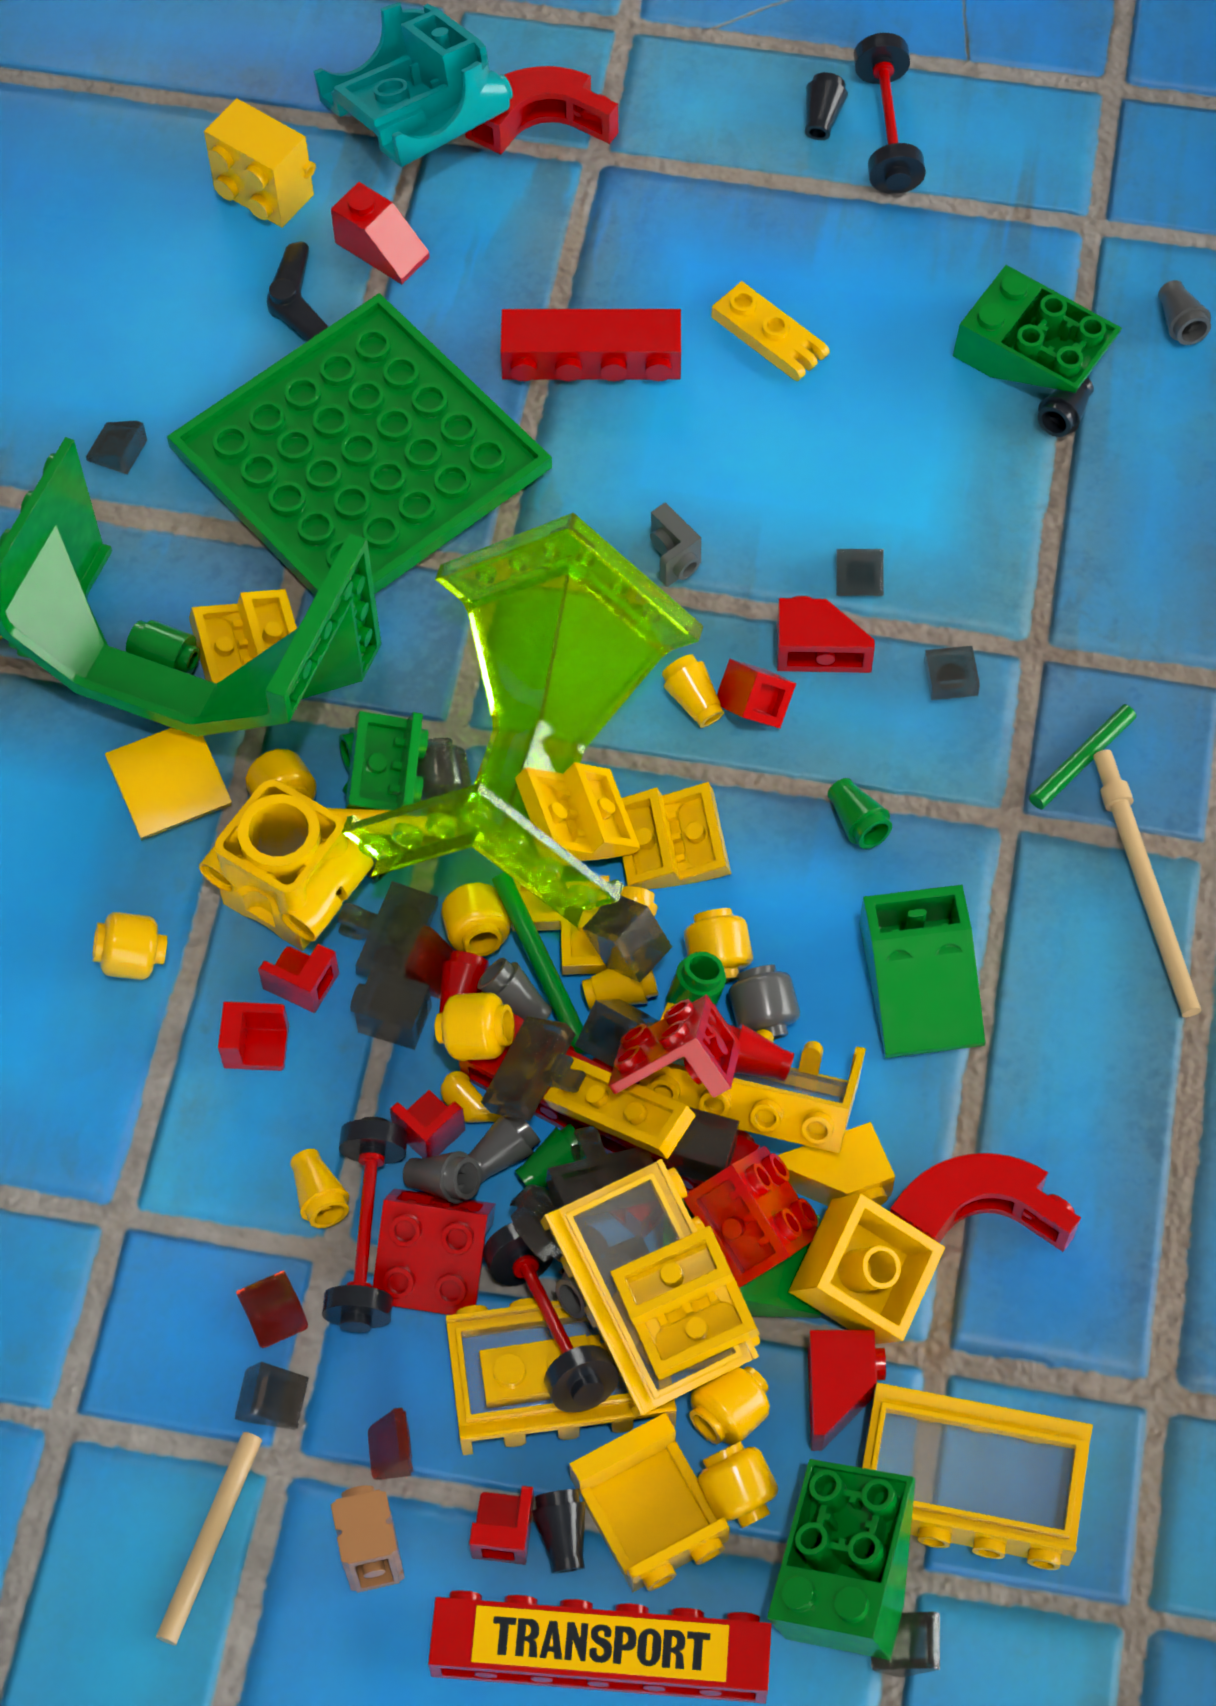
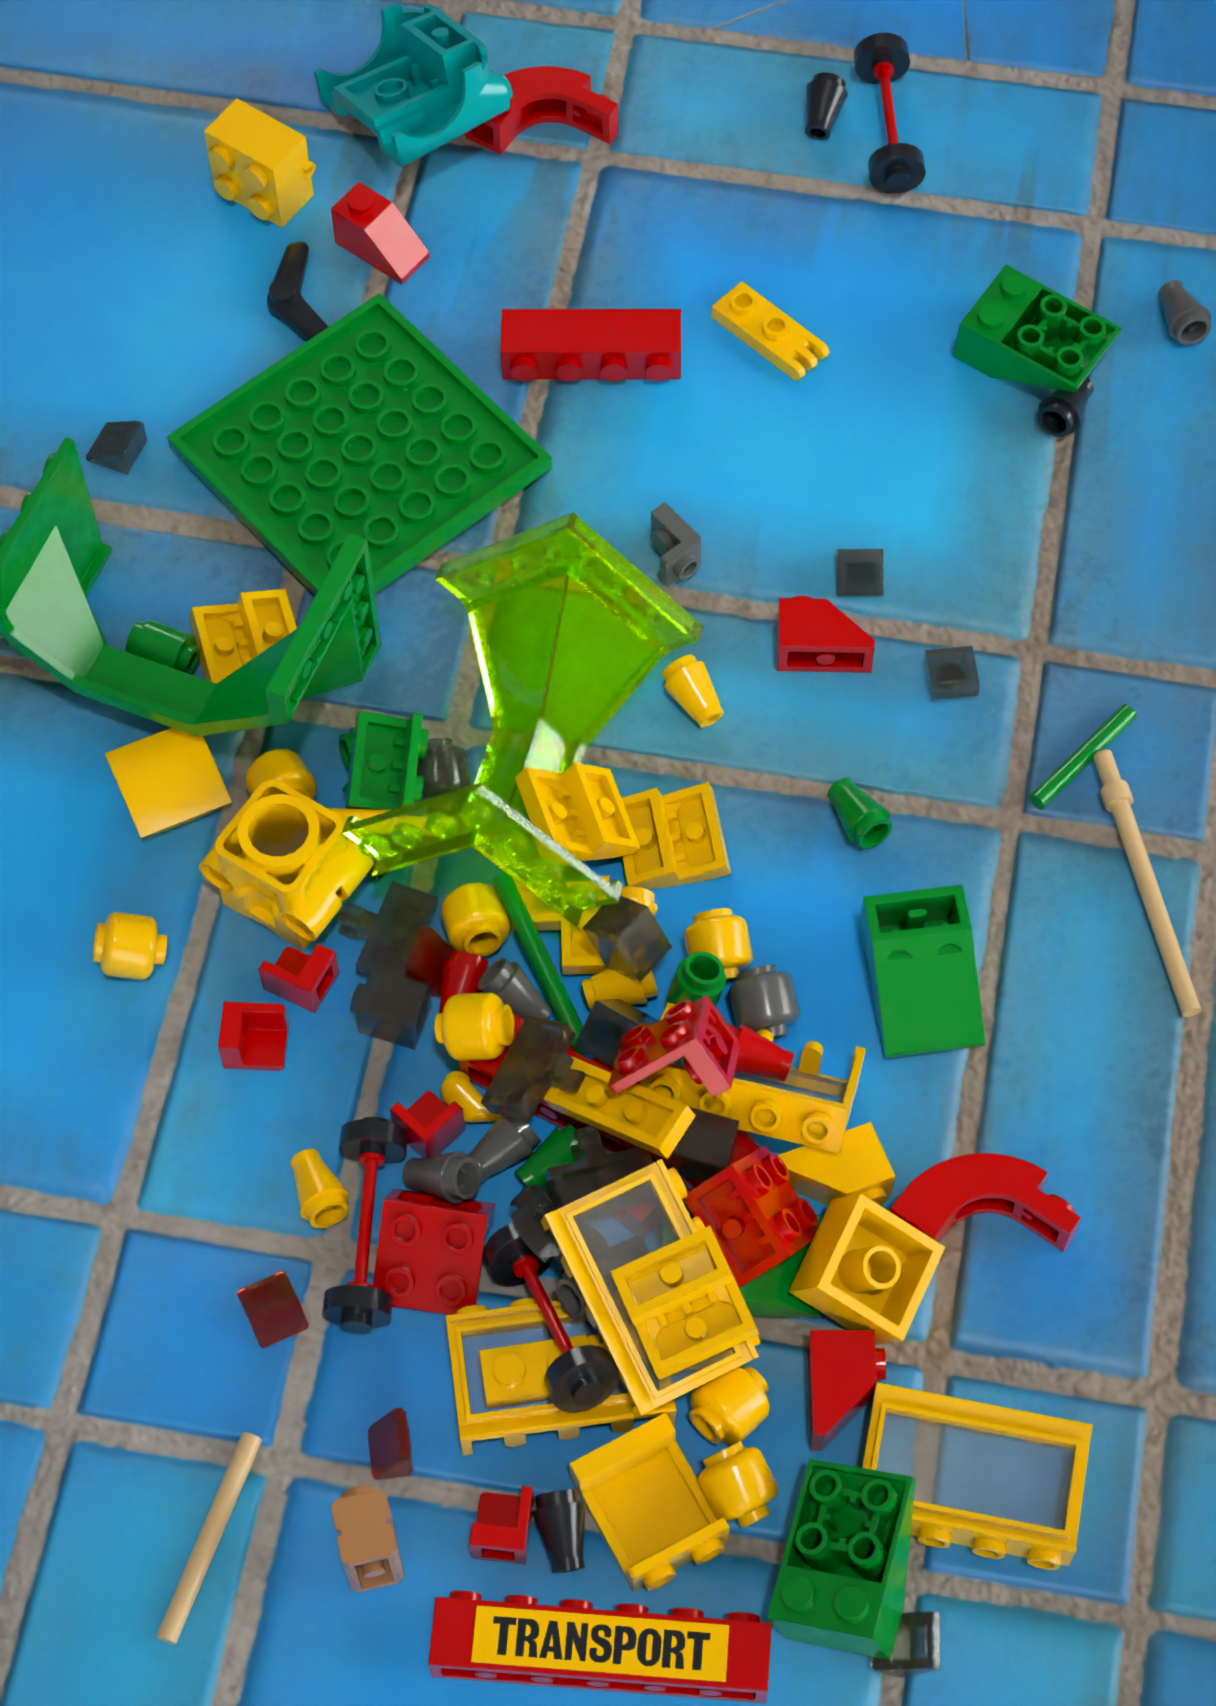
clear smoke slope [235,1362,309,1430] -> none
red panel [717,659,796,728] -> none

